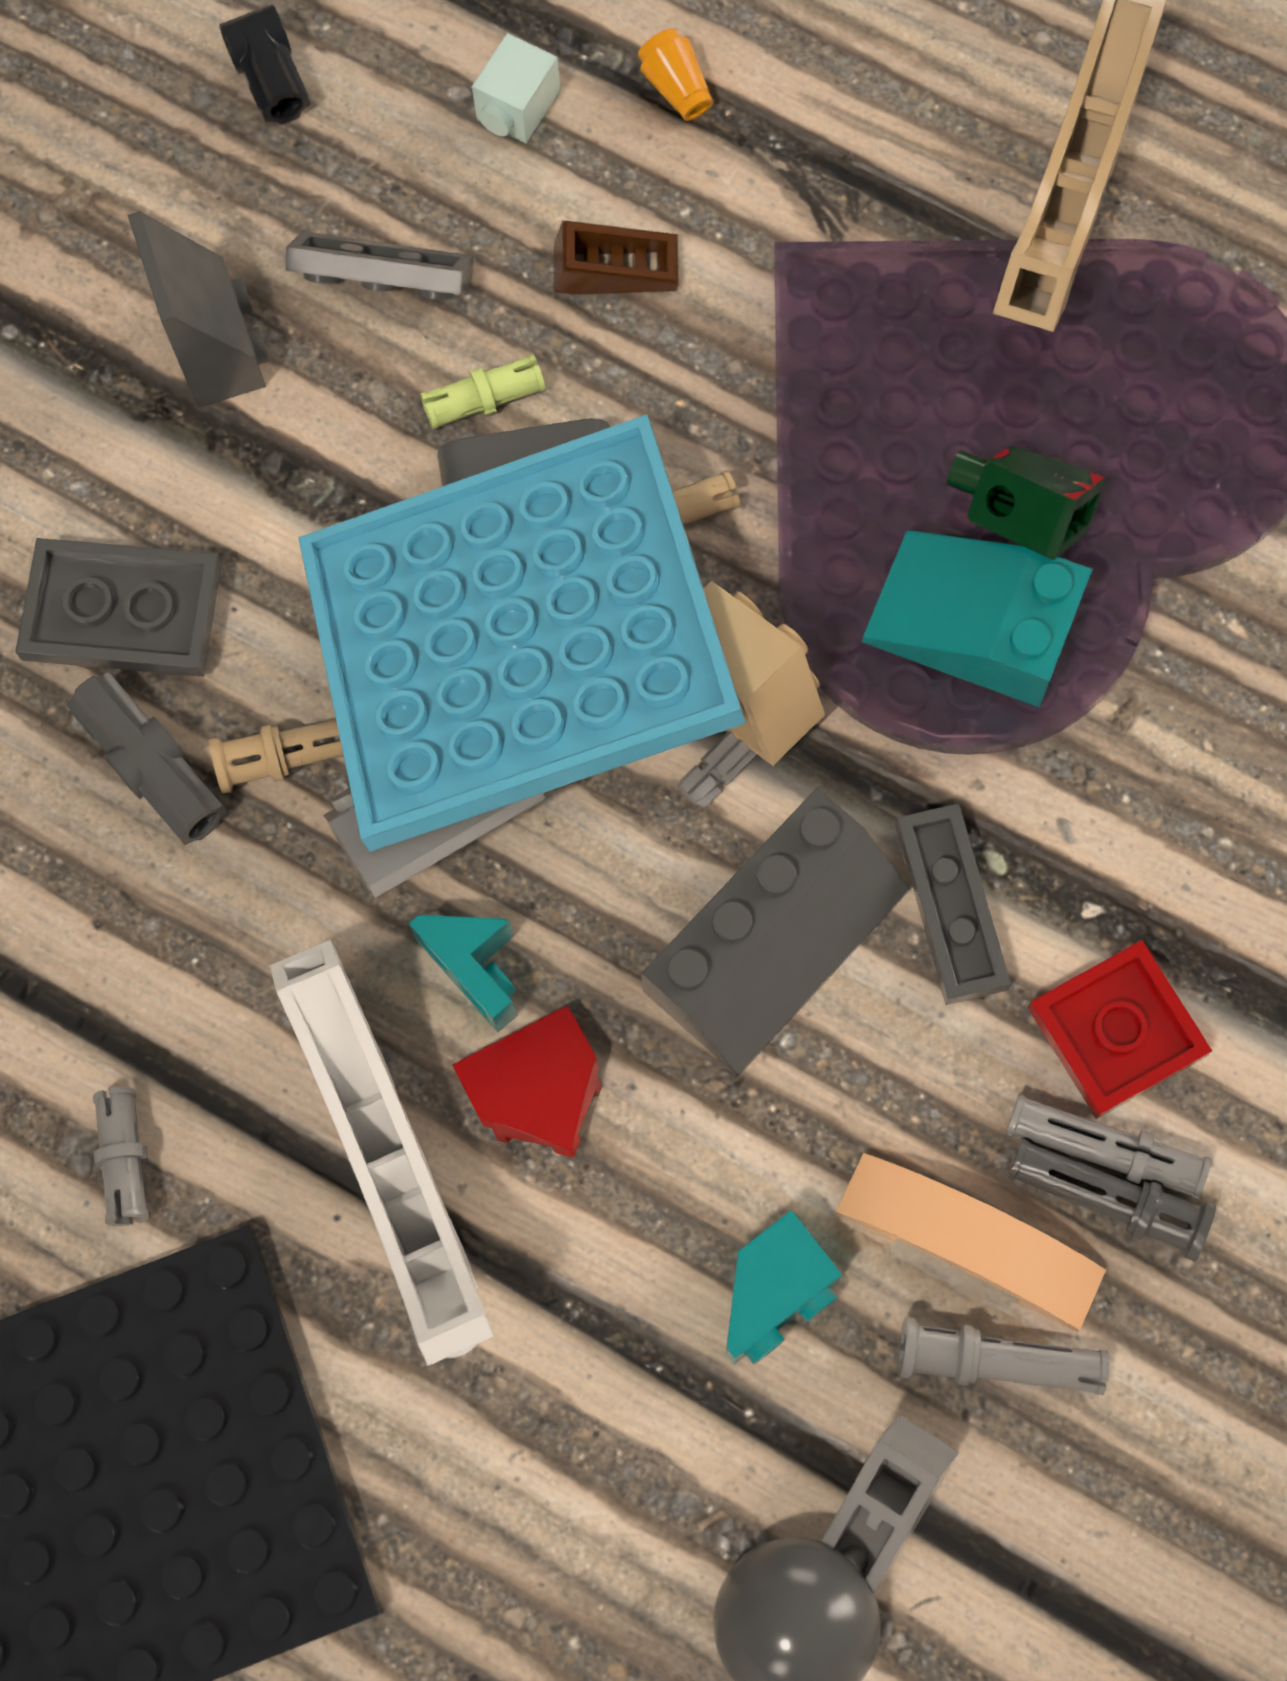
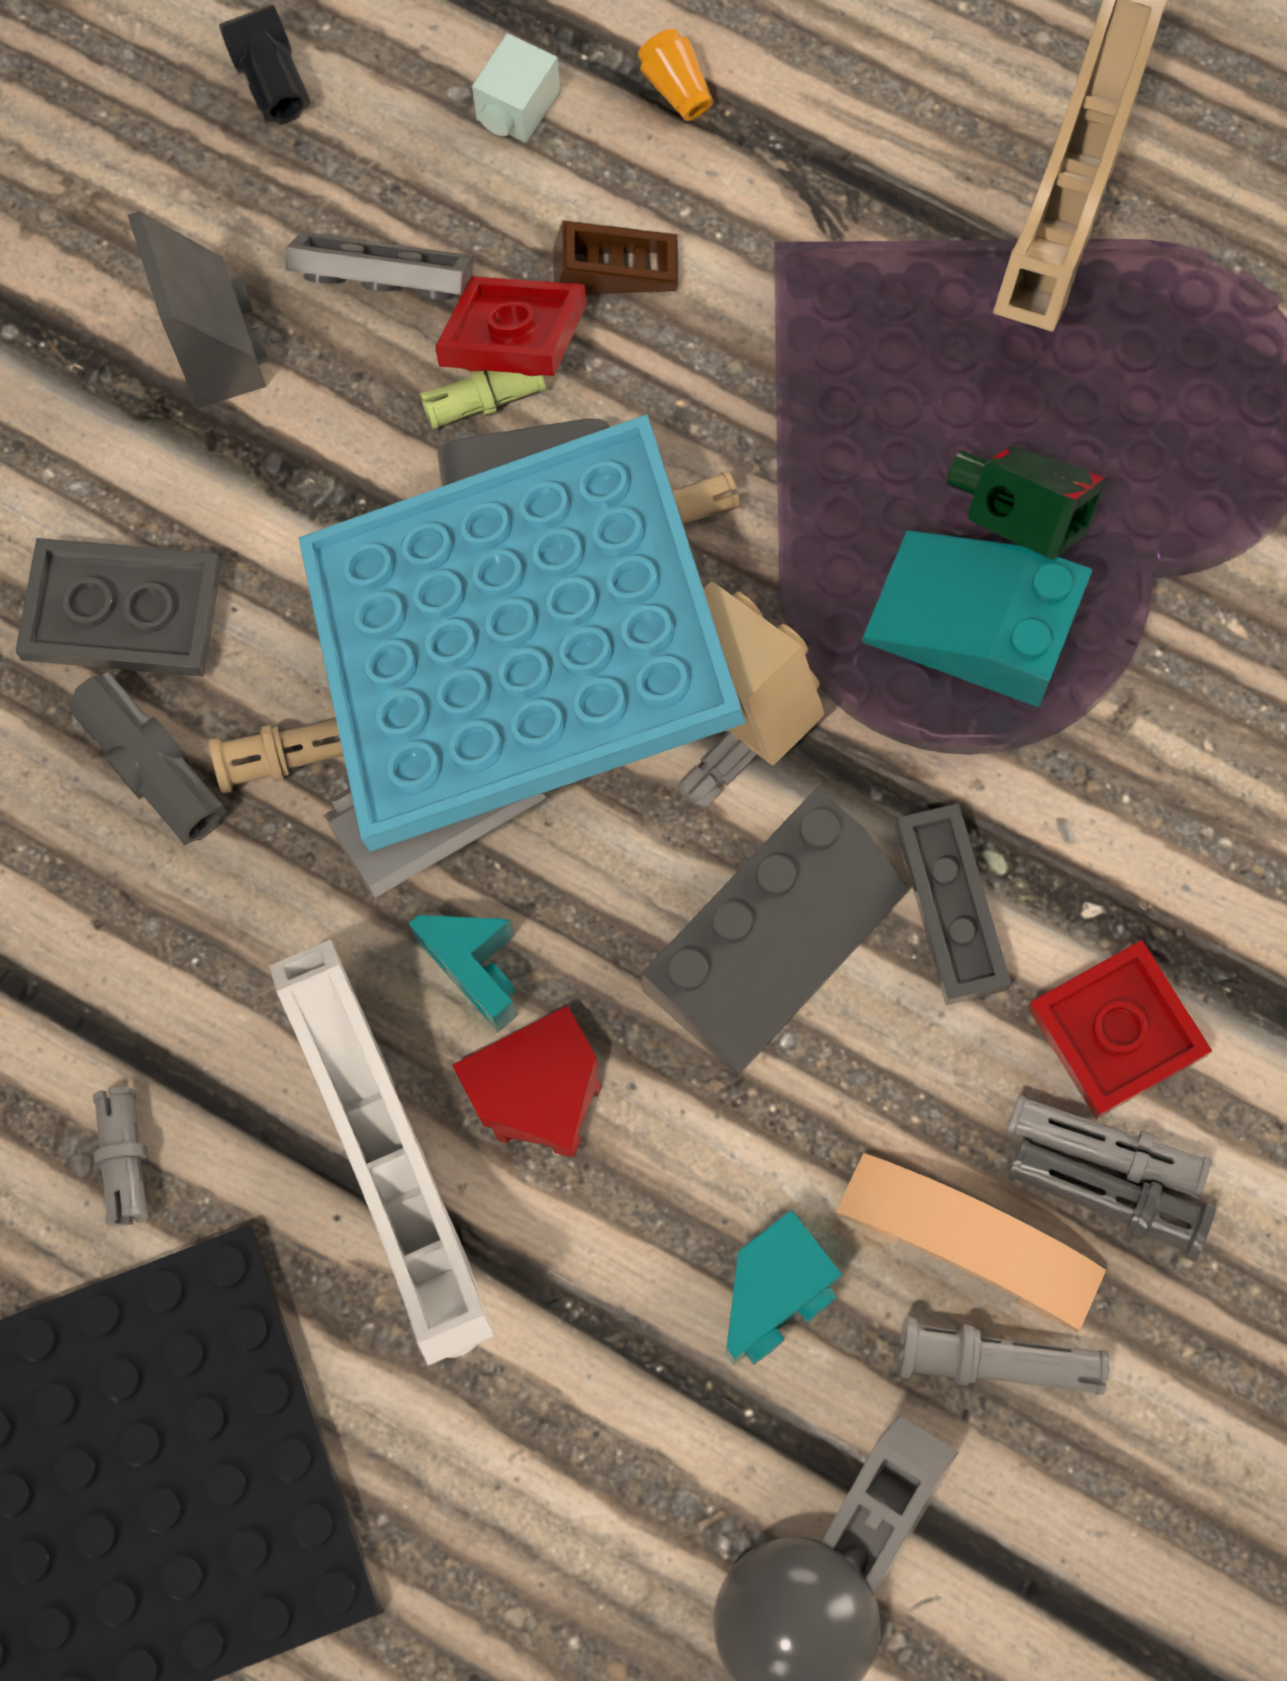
none -> red plate [435,276,587,376]

